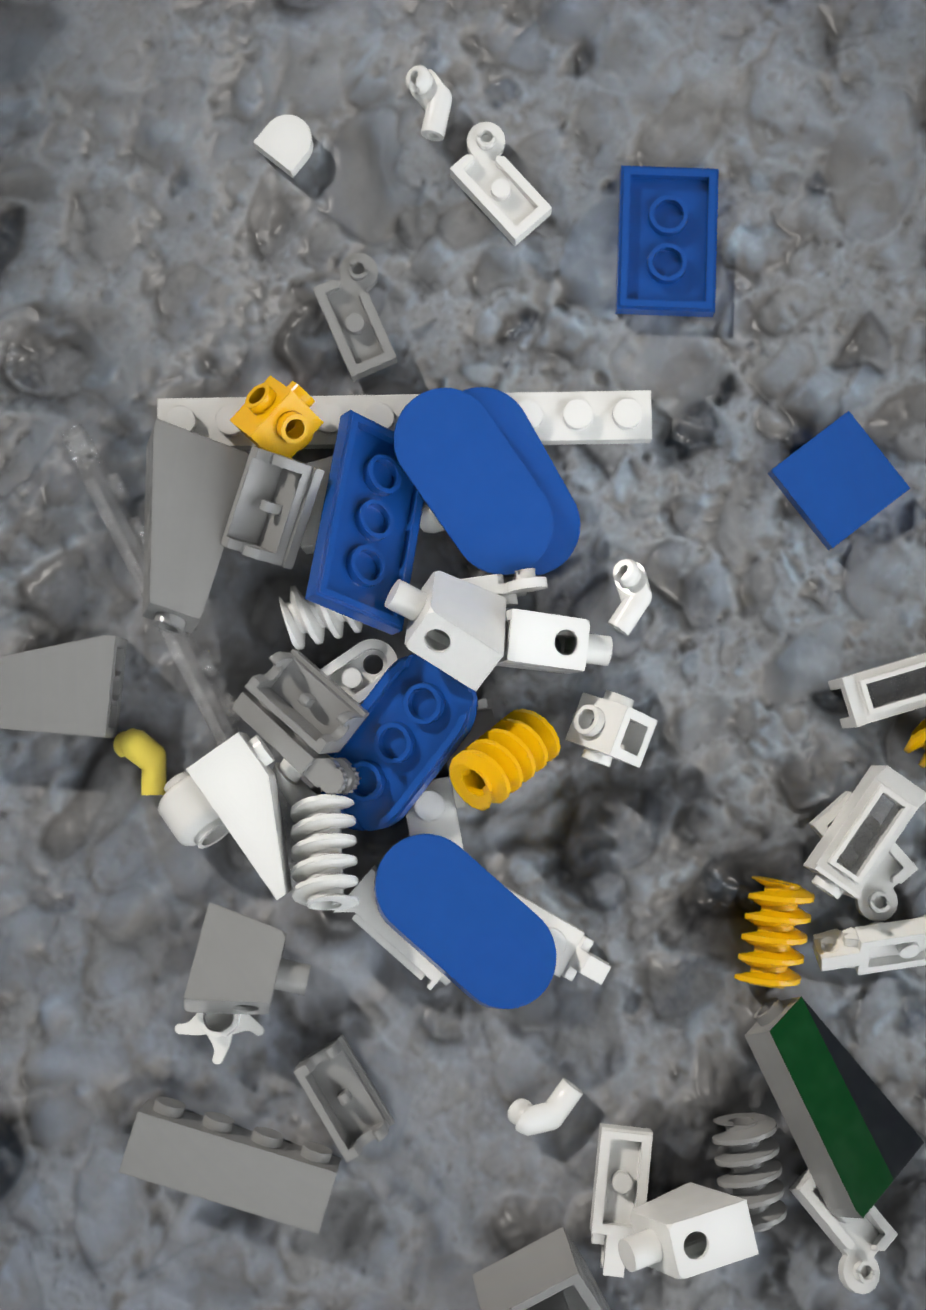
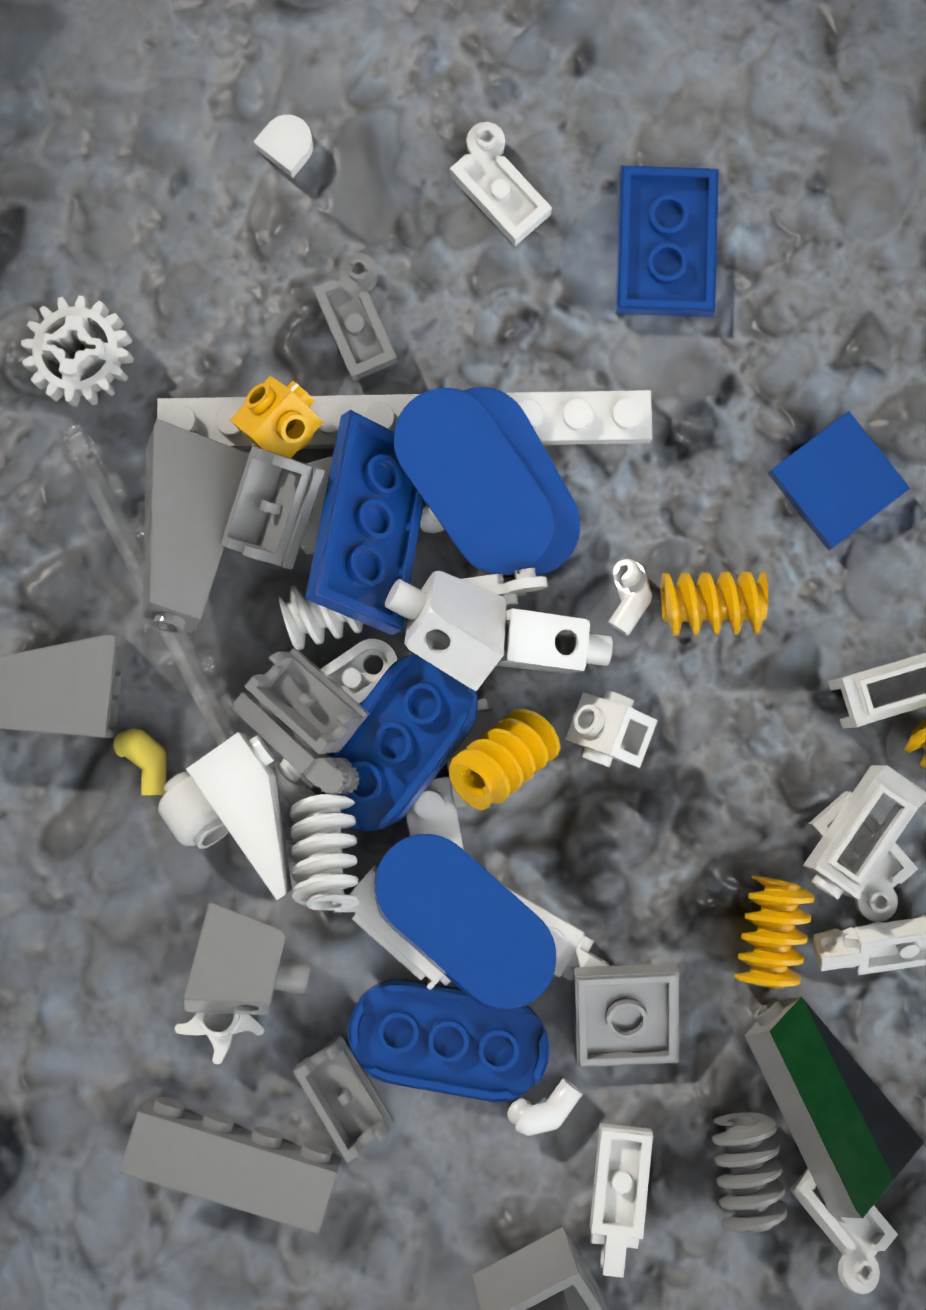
white arm [405,65,452,141] -> none
white torso [618,1182,759,1279] -> none
none -> white gear [21,295,134,407]
none -> blue tile [348,978,550,1102]
none -> light grey tile [573,963,679,1067]
none -> yellow piece [660,571,768,636]

